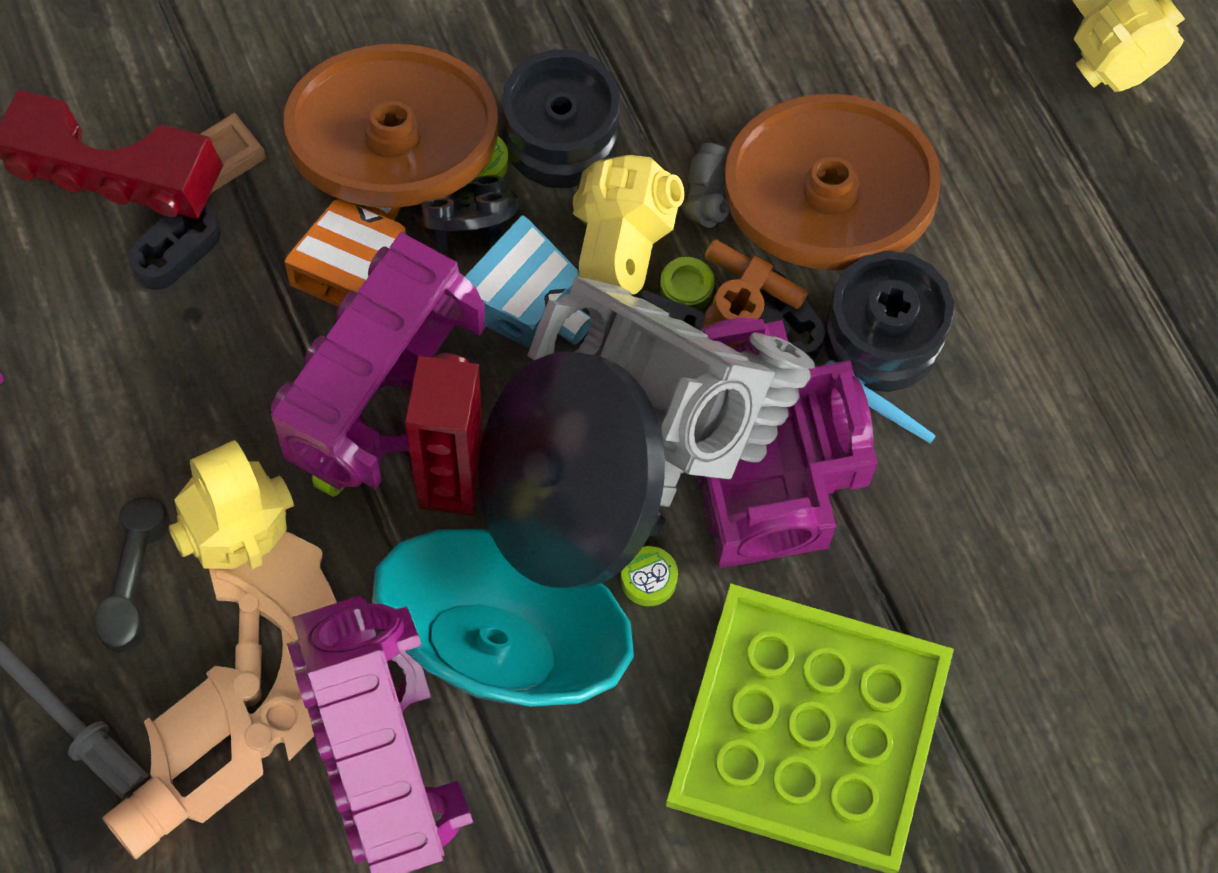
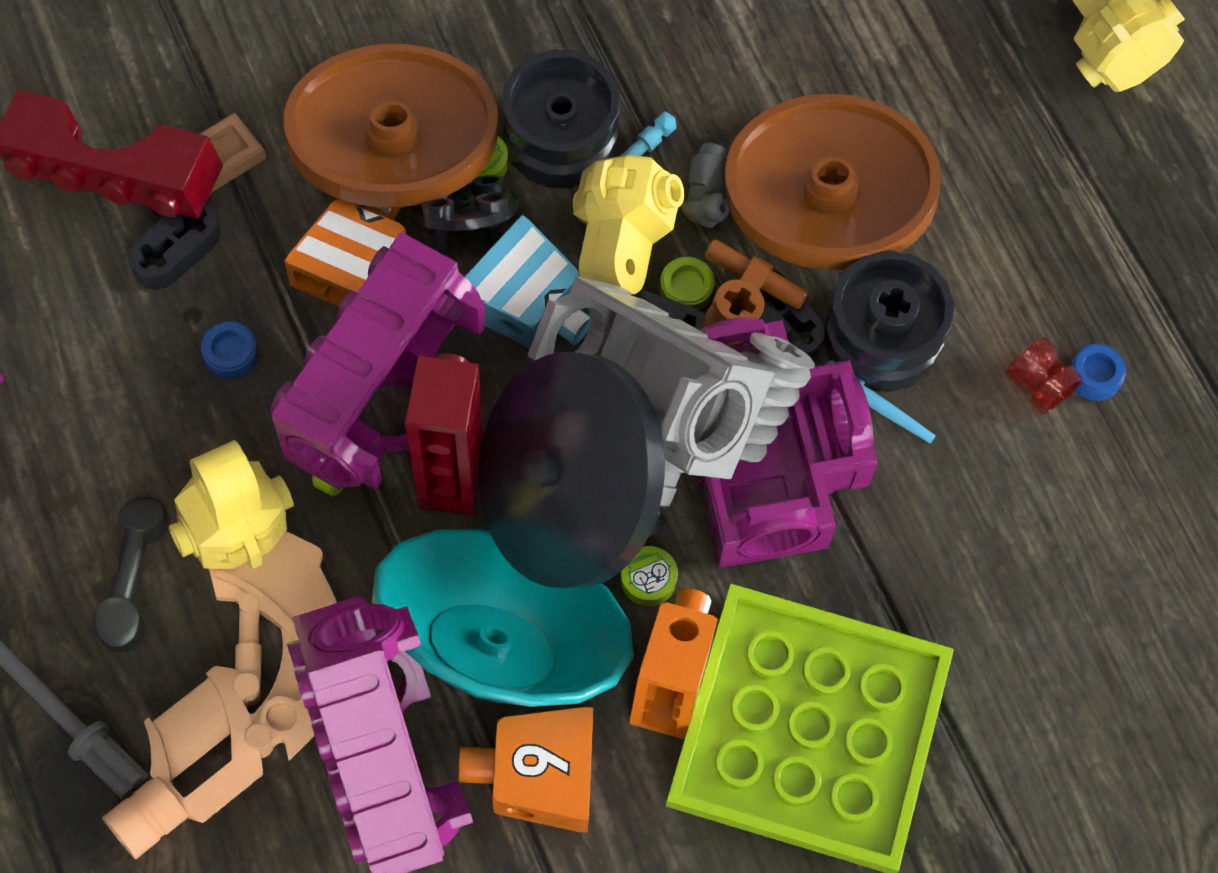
none -> blue tile [201,321,258,379]
none -> orange torso [459,707,593,832]
none -> medium azure piece [620,111,677,156]
none -> orange torso [629,588,718,740]
none -> clear red wheel [1005,337,1084,415]
none -> blue tile [1067,344,1126,401]

